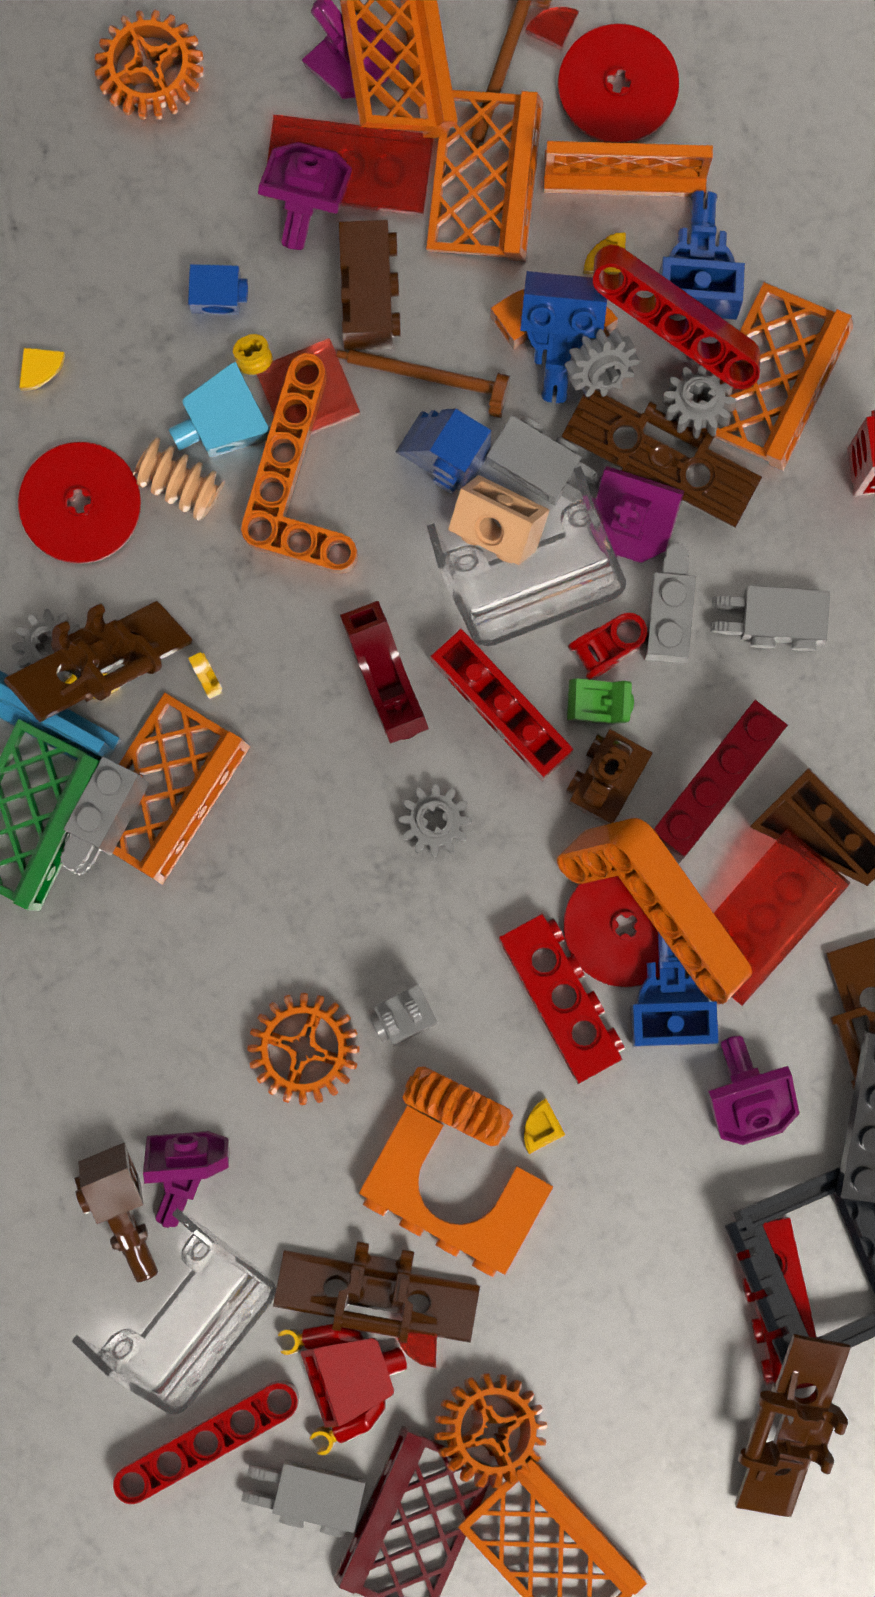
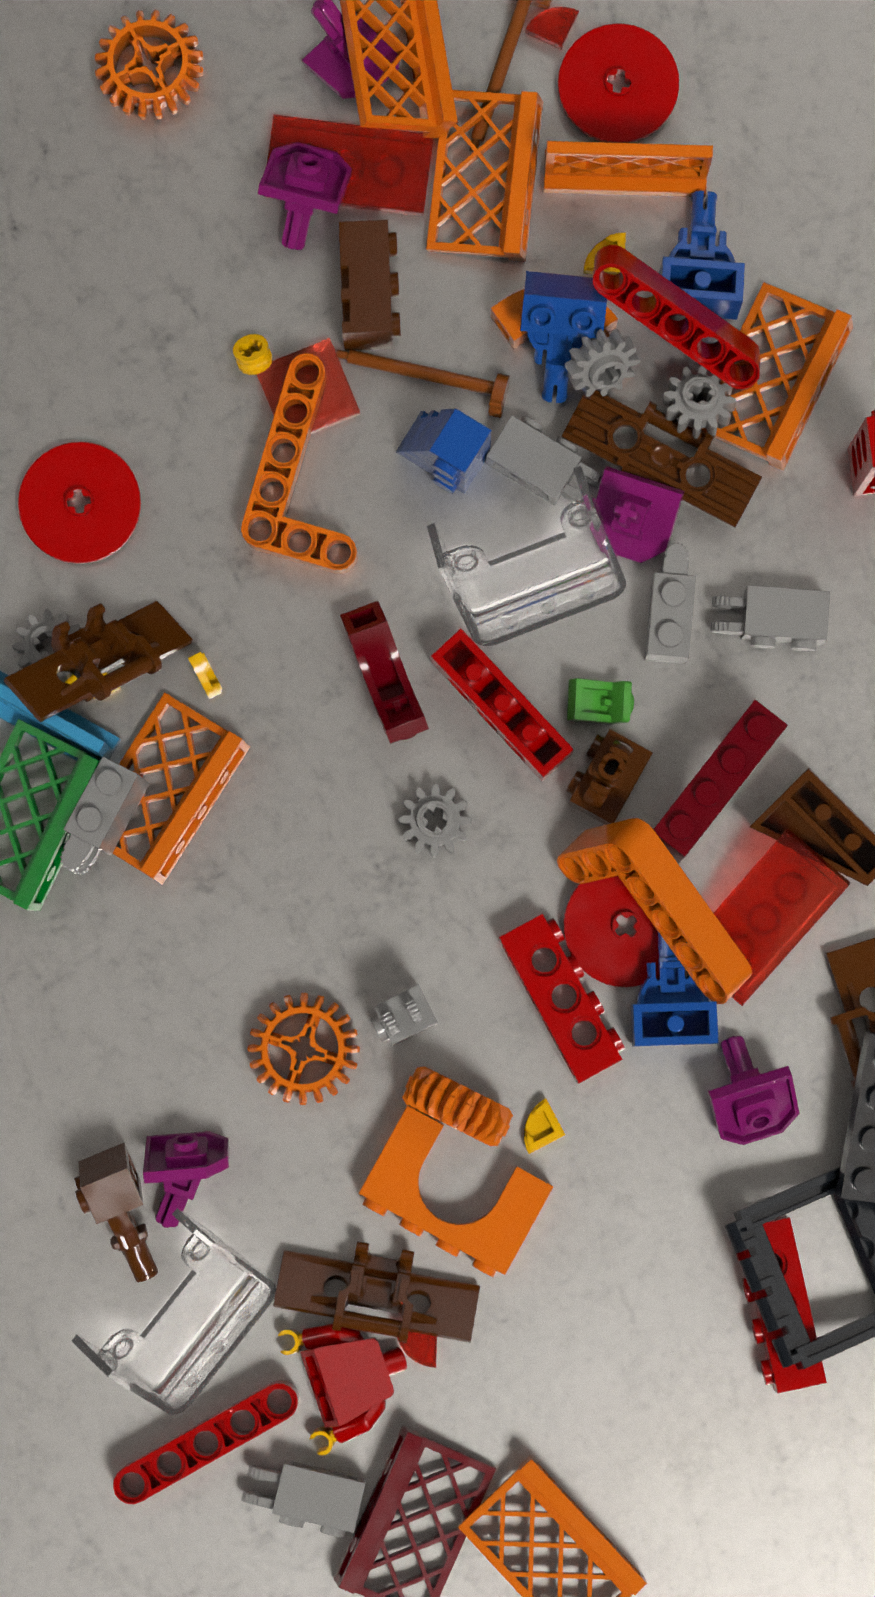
yellow tile [19,348,66,391] -> none
light nougat piece [133,437,225,521] -> none
medium azure torso [168,362,270,457] -> none
blue brick [188,264,248,315] -> none
orange gear [434,1373,547,1488] -> none
light nougat brick [448,475,550,565] -> none
red piece [567,613,647,680] -> none
reddish brown piece [735,1334,851,1517] -> none

